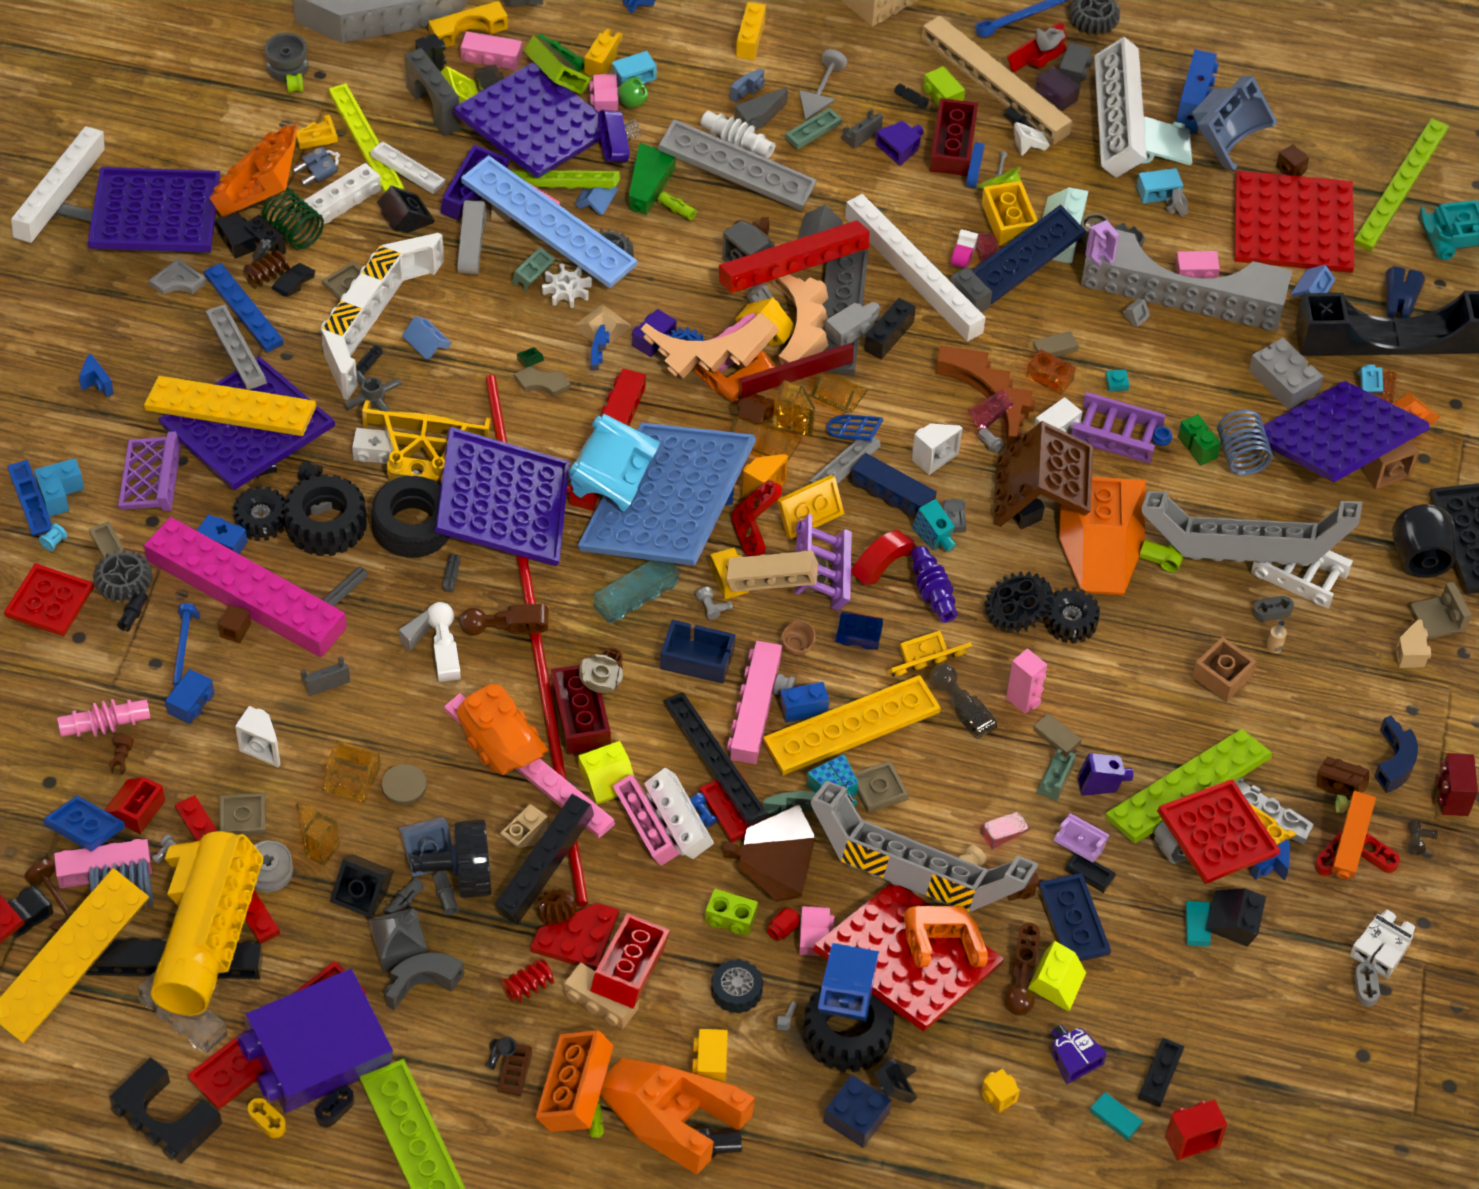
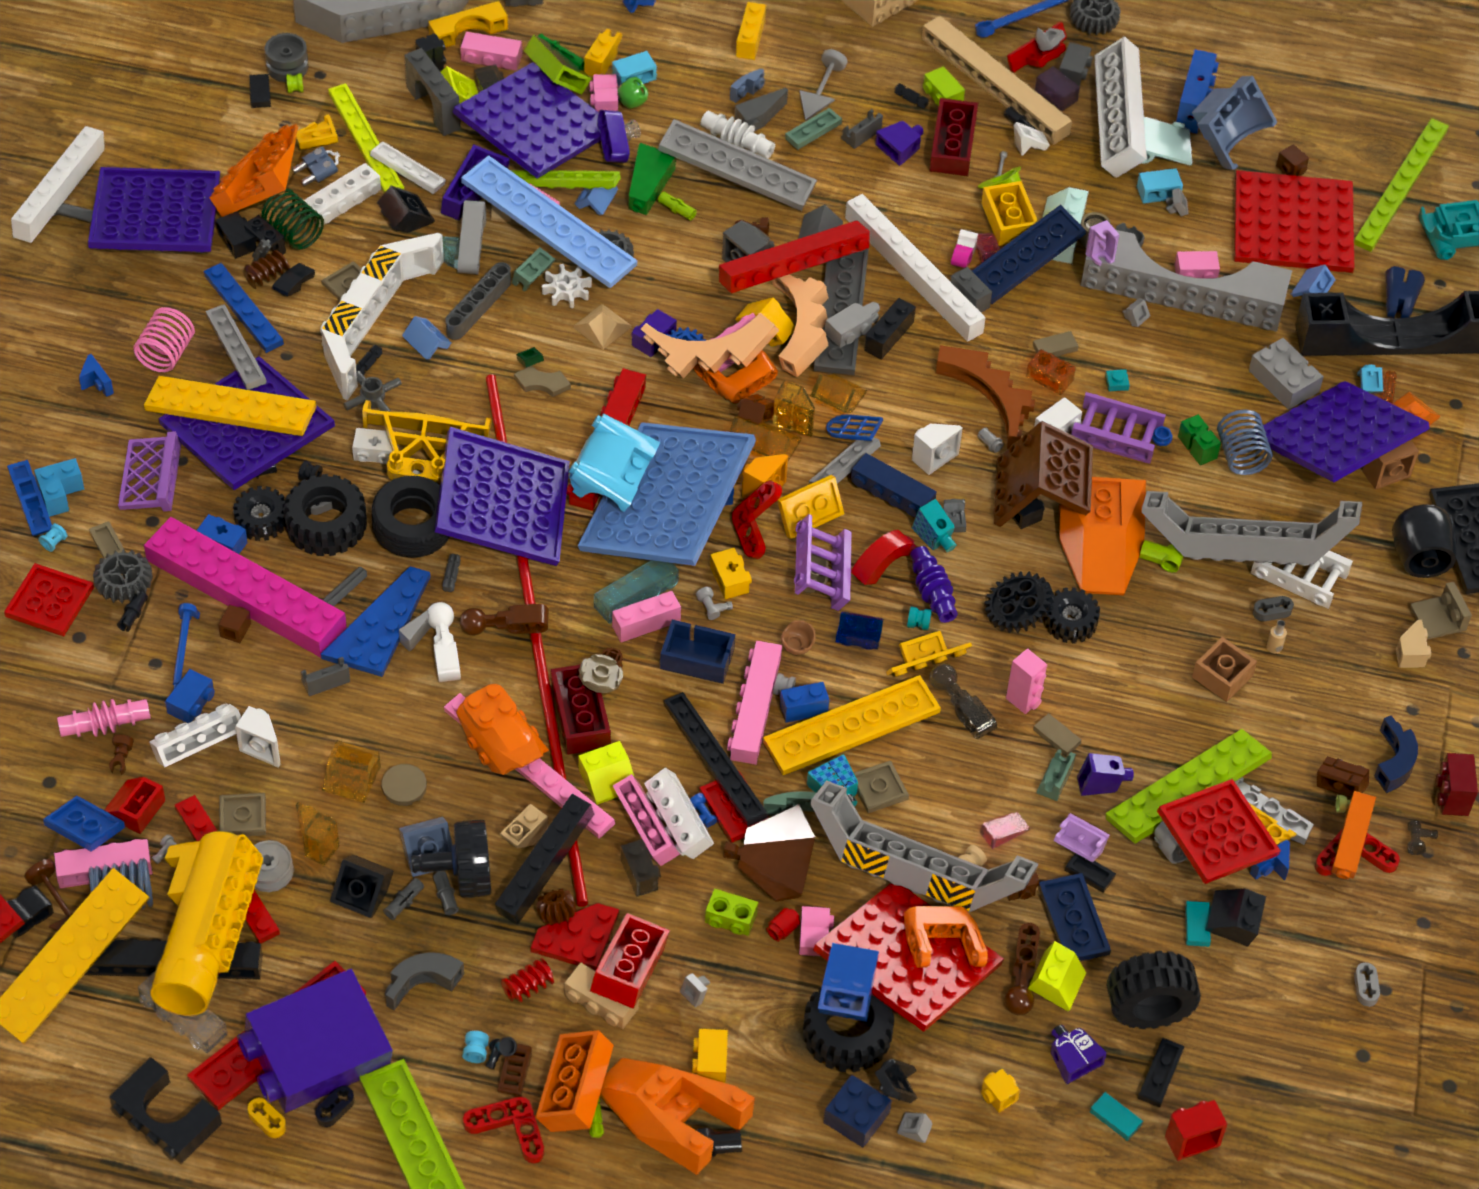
light grey tile [149,258,207,295] -> none
dark grey piece [369,908,427,973] -> none
blue slope [590,325,610,371] -> none
black wheel [711,959,763,1014] -> none
tan brick [727,551,818,592] -> none
dark red tile [739,343,854,398] -> none
light grey plate [747,283,773,303] -> none
light grey hand [777,1002,797,1031] -> none
blue beam [966,142,985,188] -> none
clear pink slope [968,389,1014,430] -> none
white hips [1350,910,1415,979] -> none
none -> bright pink piece [133,307,195,372]
none -> white brick [149,704,241,767]
none -> black tile [249,74,271,108]
none -> blue wing [321,566,431,677]
none -> clear light blue brick [442,236,460,269]
none -> dark grey beam [445,262,511,340]
none -> medium azure wheel [462,1031,489,1063]
none -> red beam [463,1097,544,1164]
none -> bright pink brick [612,591,681,642]
none -> clear smoke brick [621,839,661,897]
none -> light grey tile [680,973,710,1007]
none -> light grey slope [897,1112,932,1143]
none -> teal wheel [907,606,932,631]
none -> black tyre [1106,951,1201,1029]

